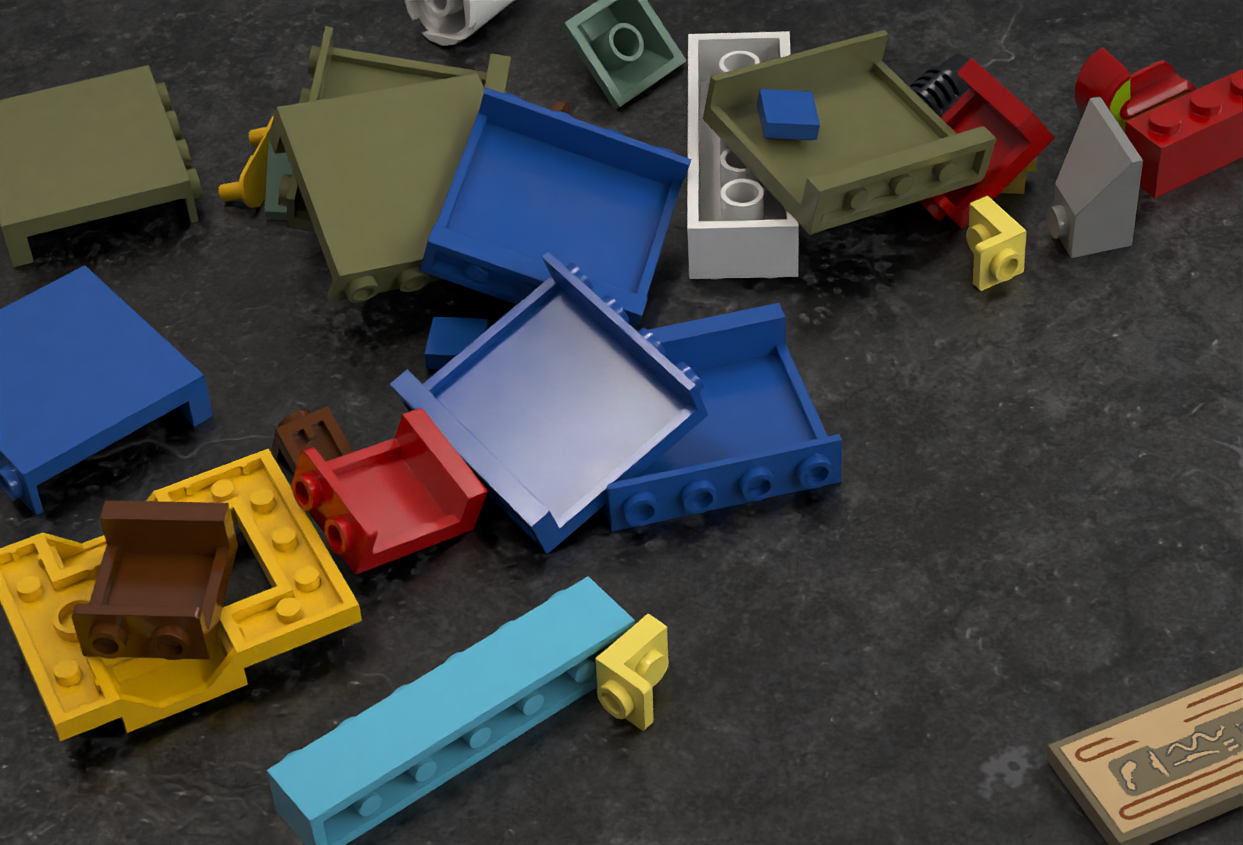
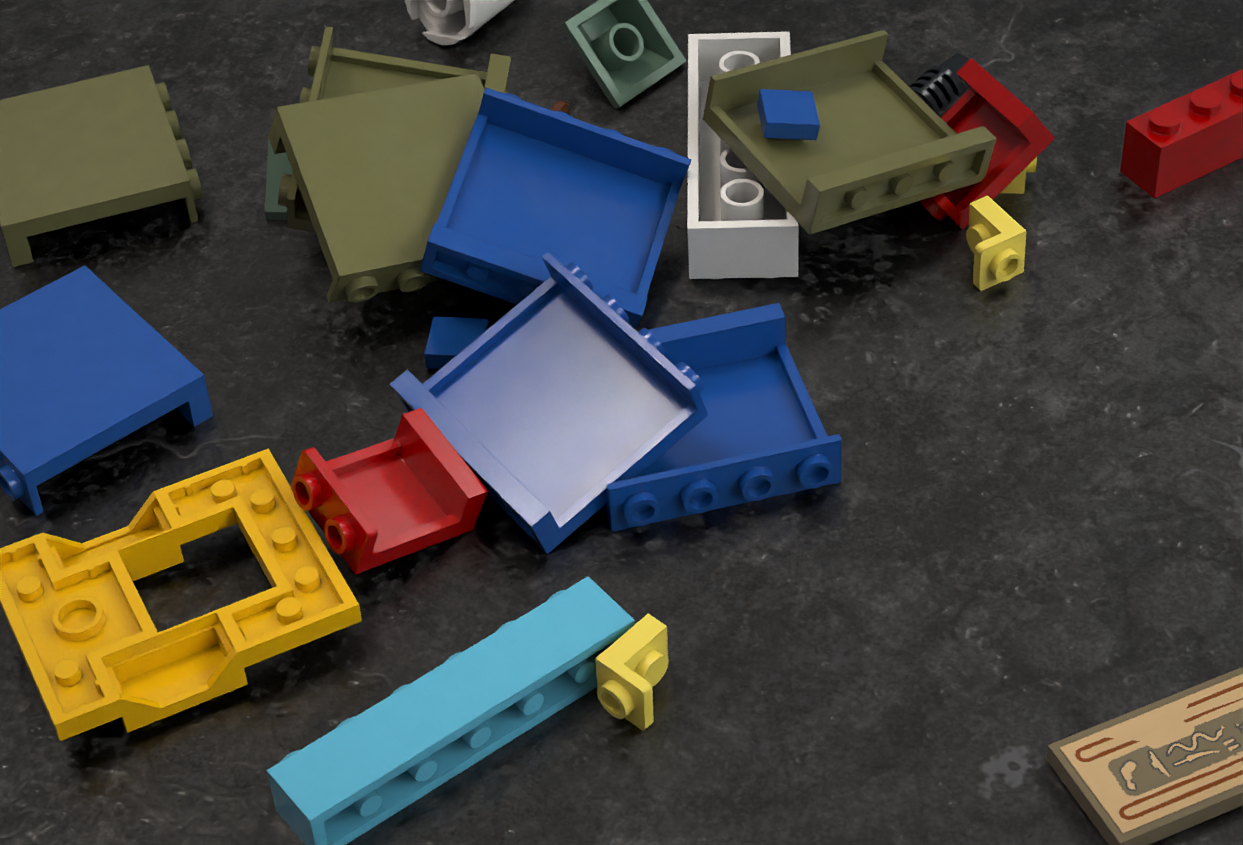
reddish brown panel [71,500,238,660] -> none
yellow piece [218,116,274,208] -> none
reddish brown bracket [271,406,354,474] -> none
light grey slope [1047,96,1143,258] -> none
red animal [1074,47,1196,133] -> none

